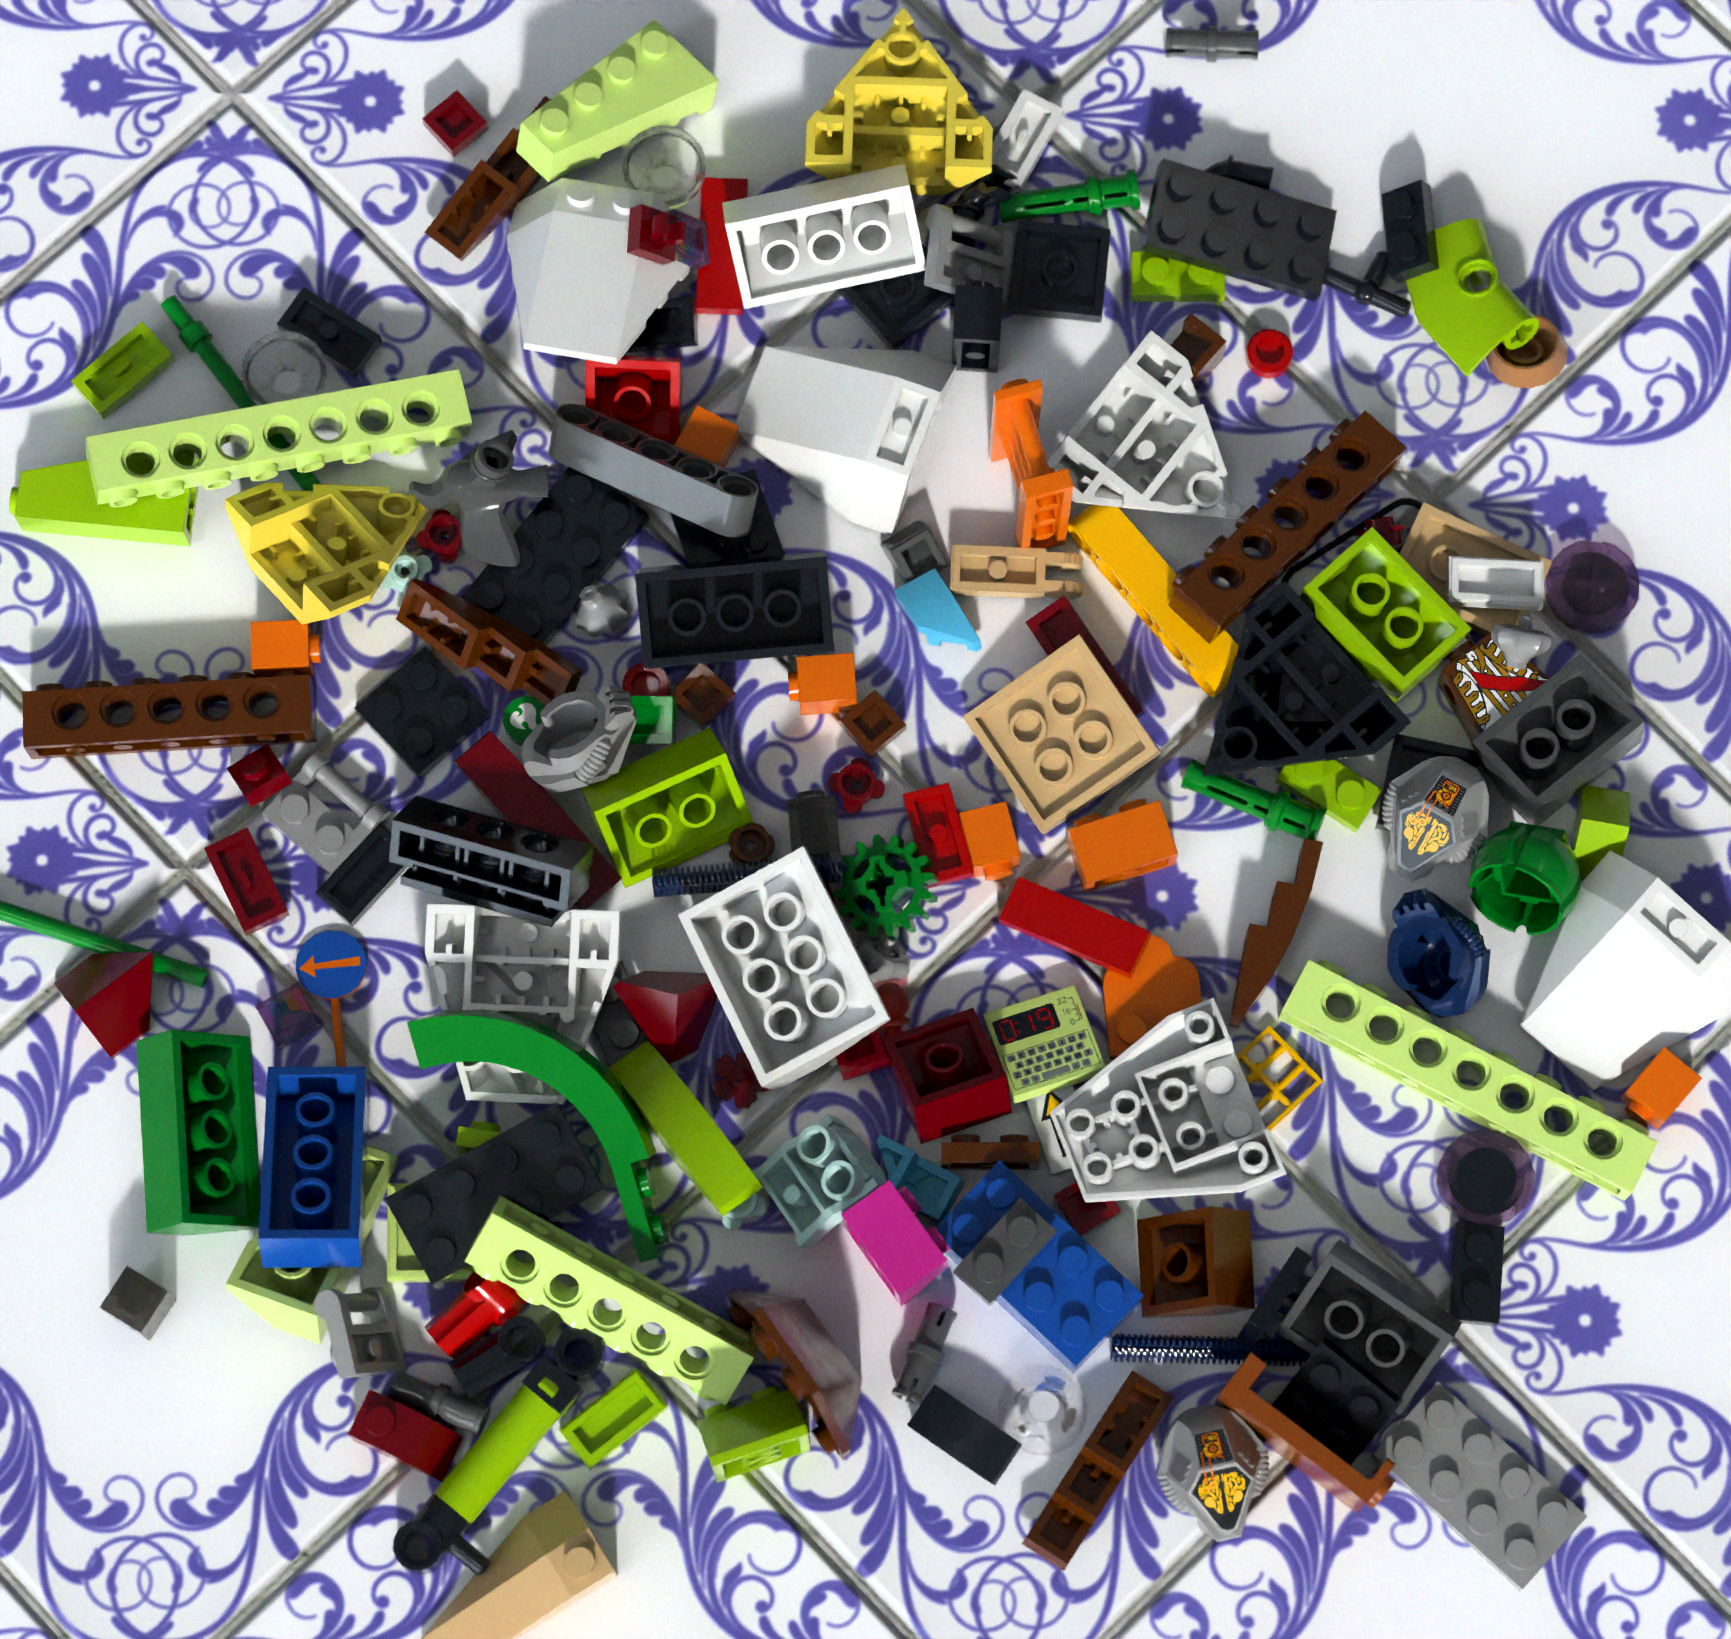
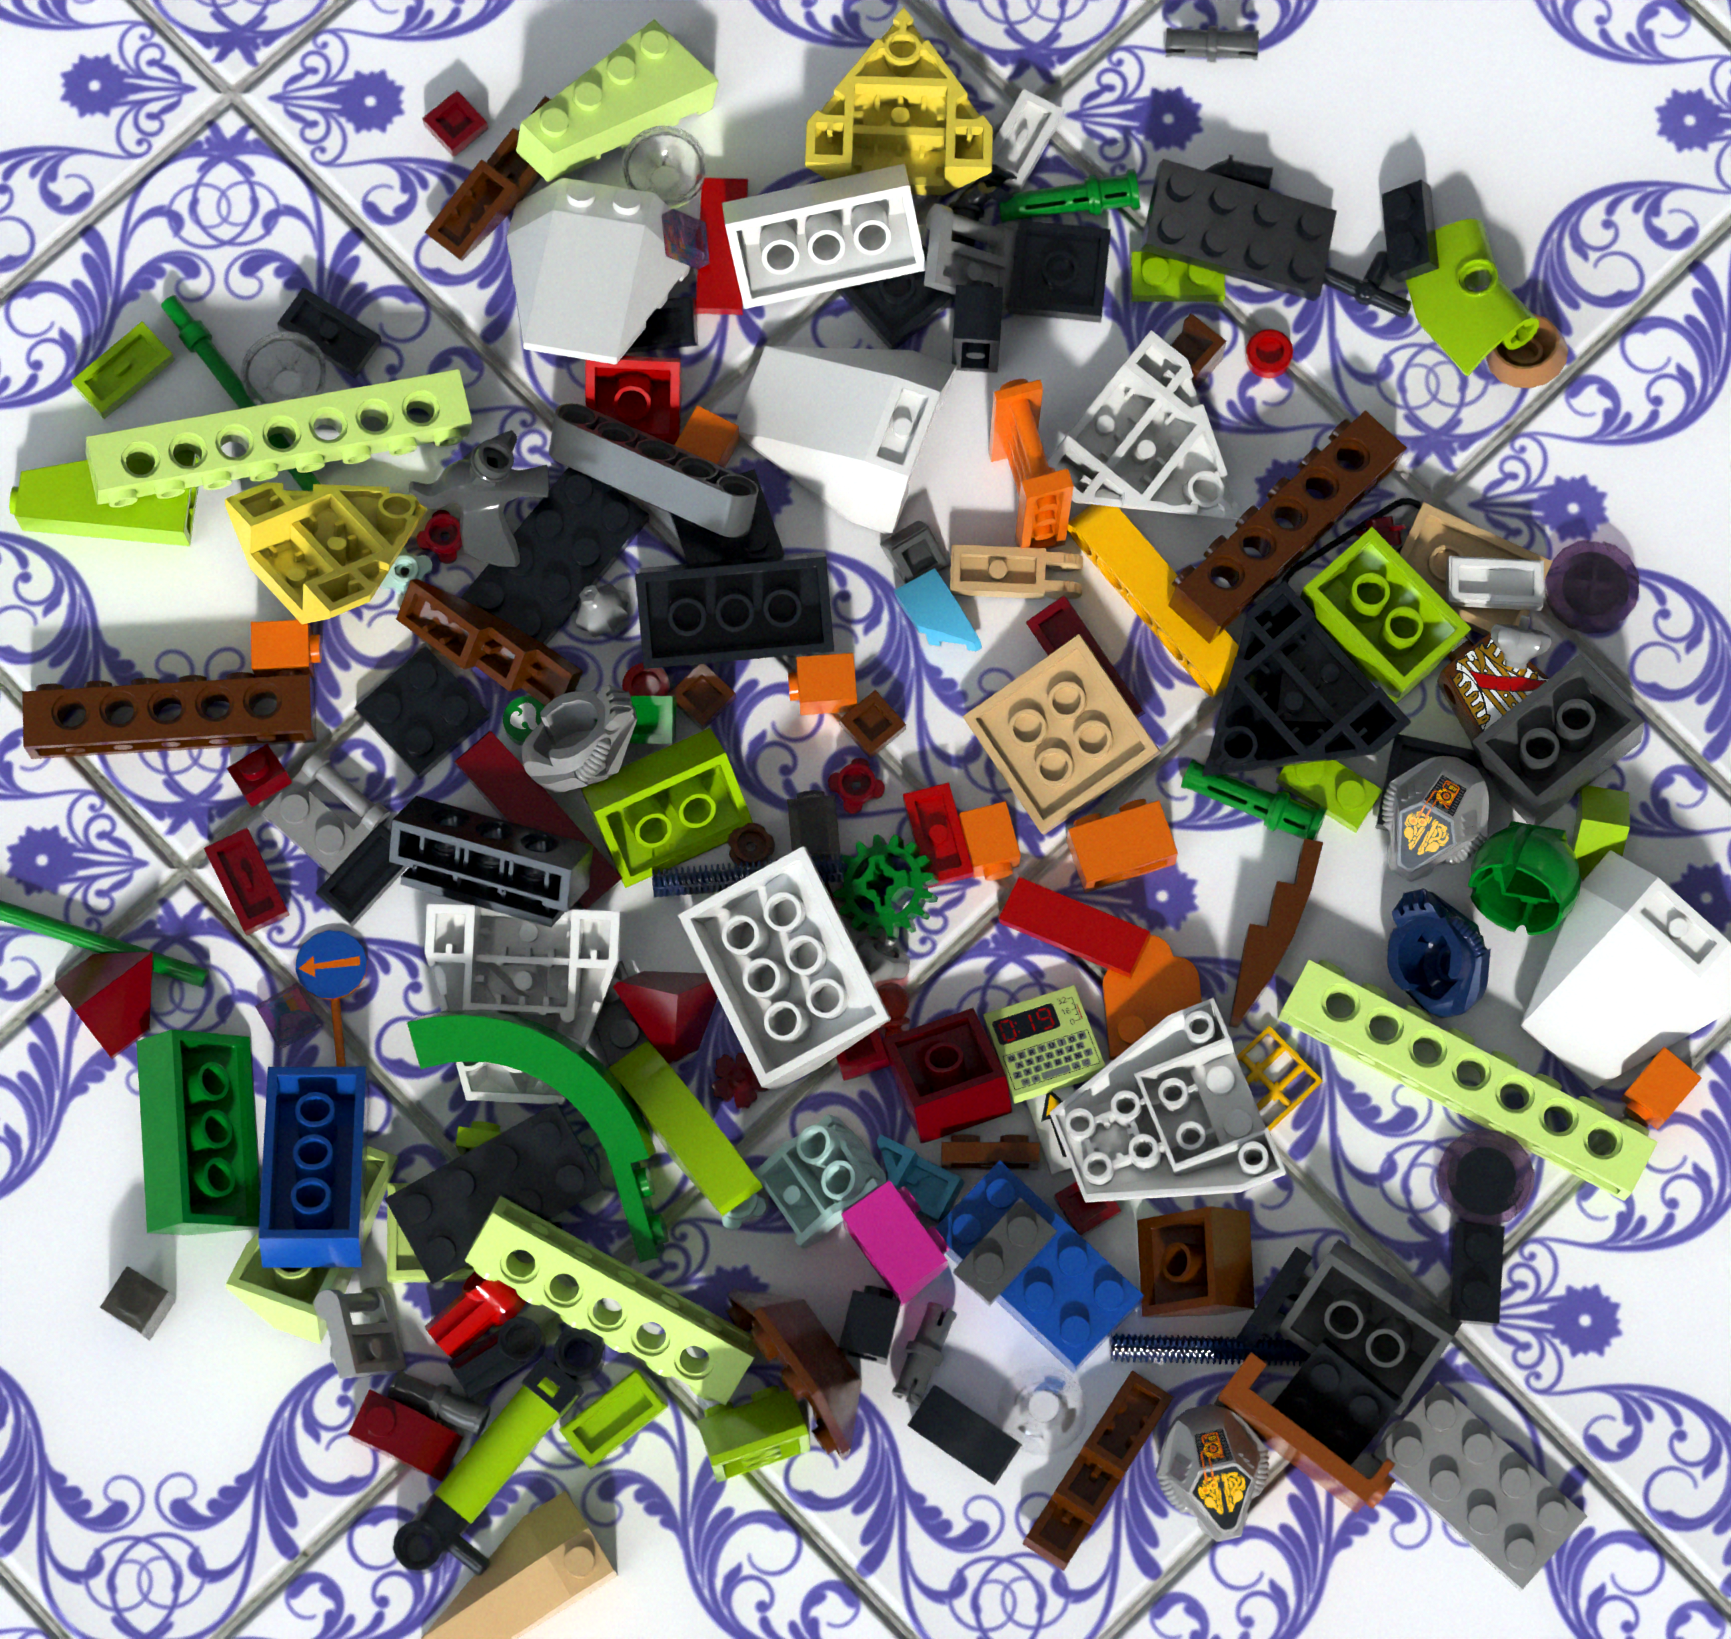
dark red tile [627,204,686,265] -> none
none -> black brick [839,1285,901,1365]

